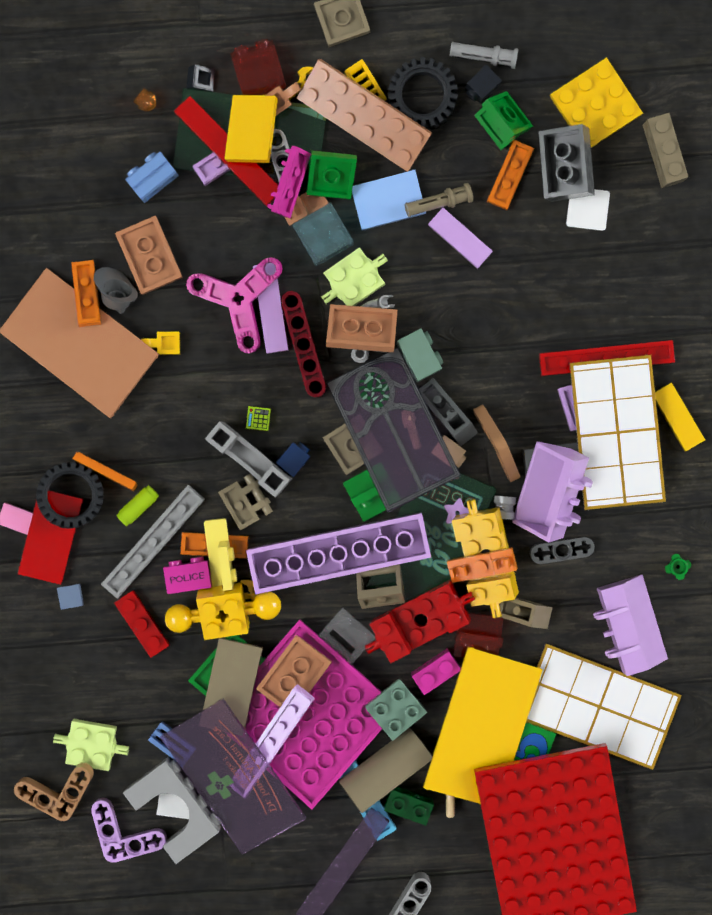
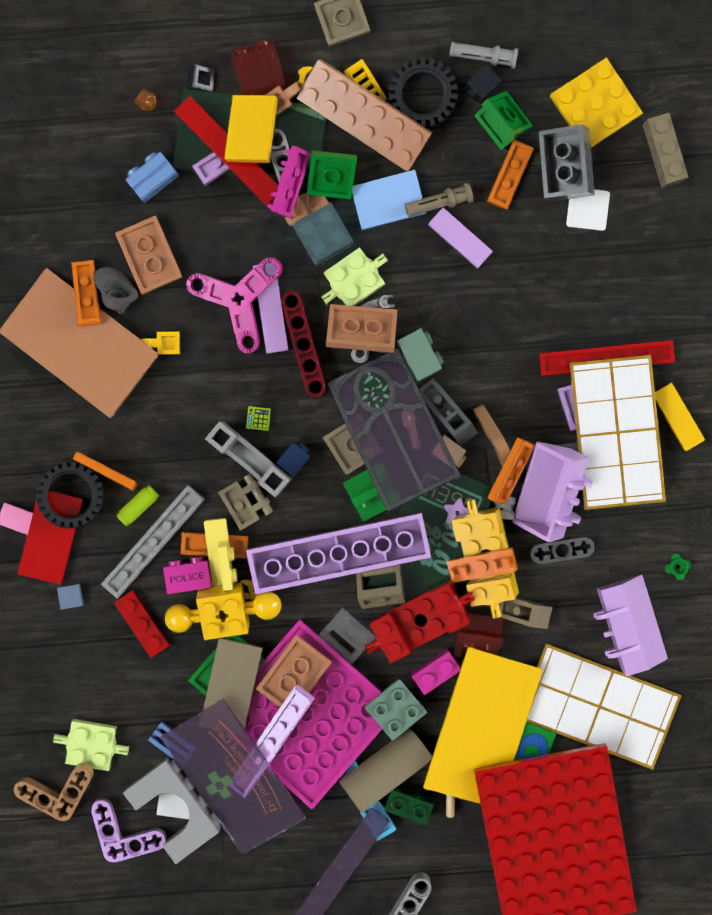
none -> orange tile [487,437,535,505]

